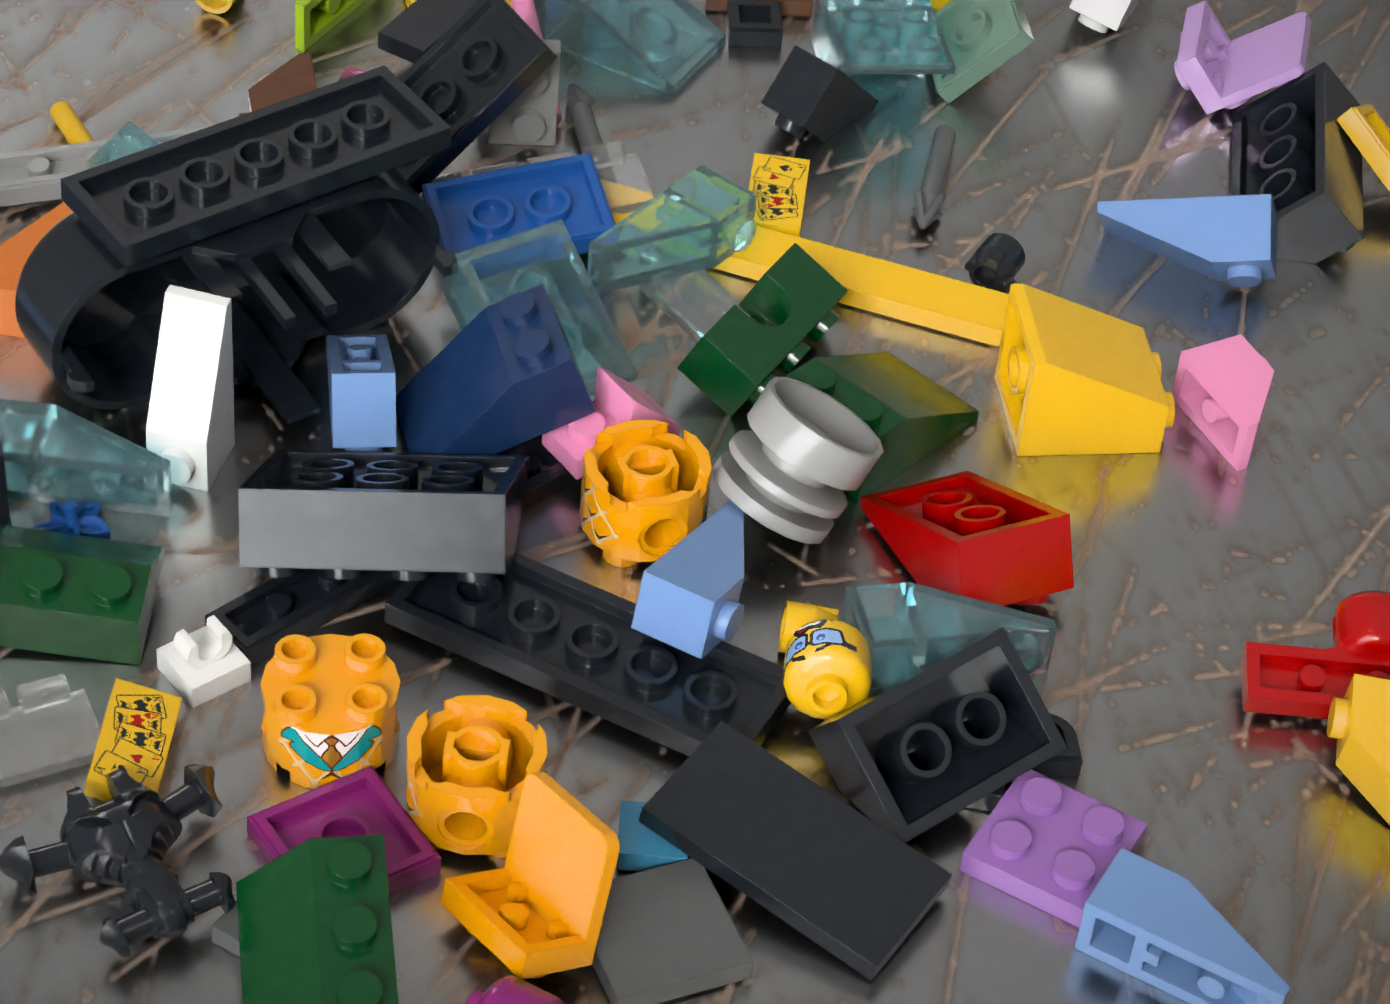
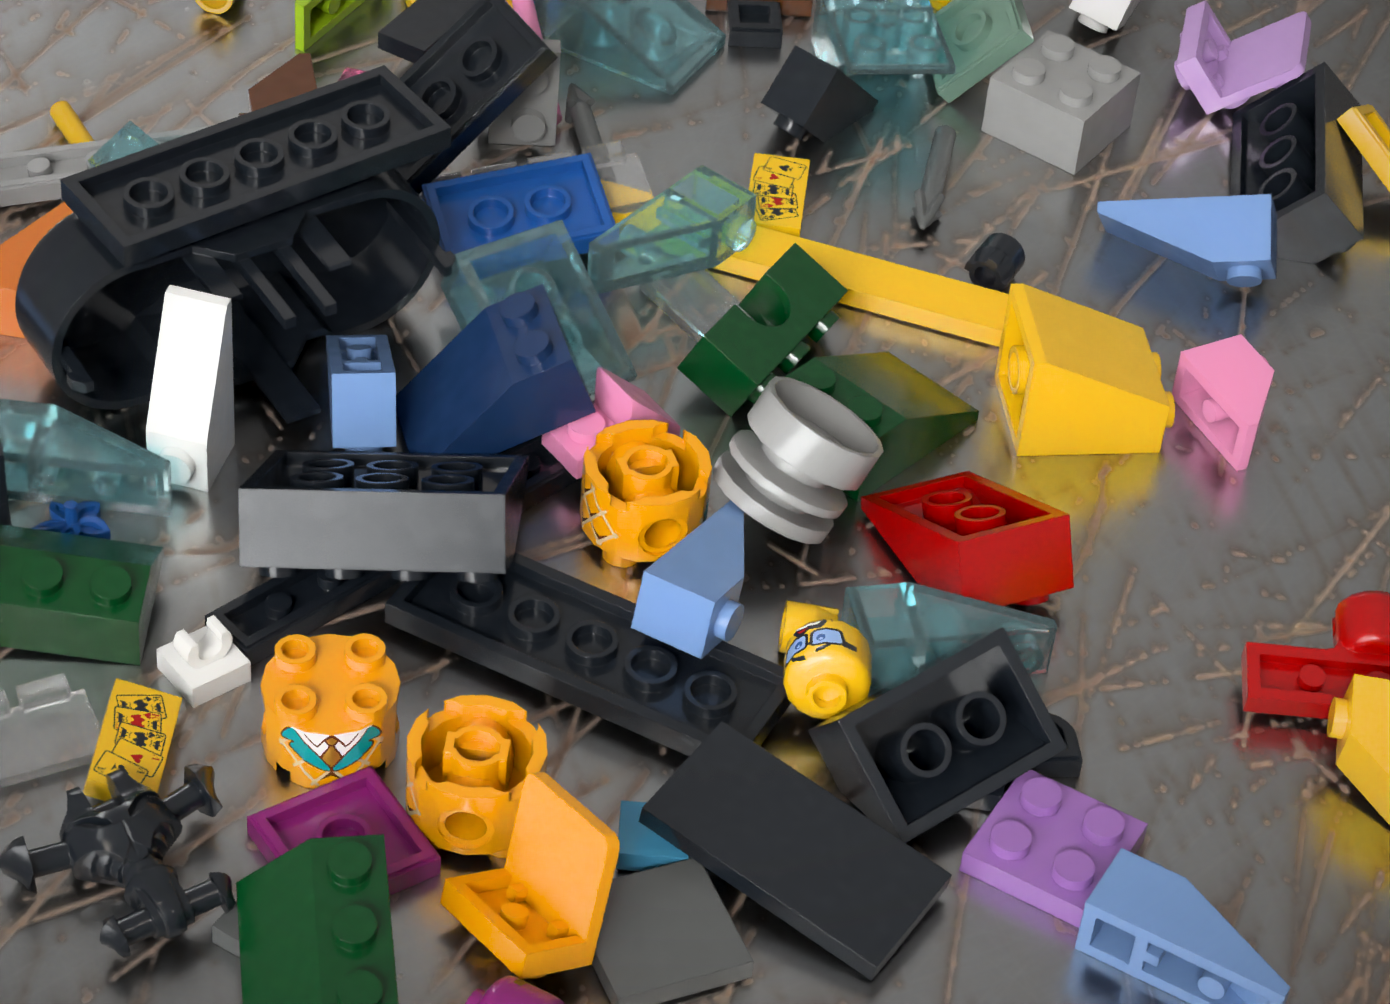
none -> light grey brick [981,30,1141,175]

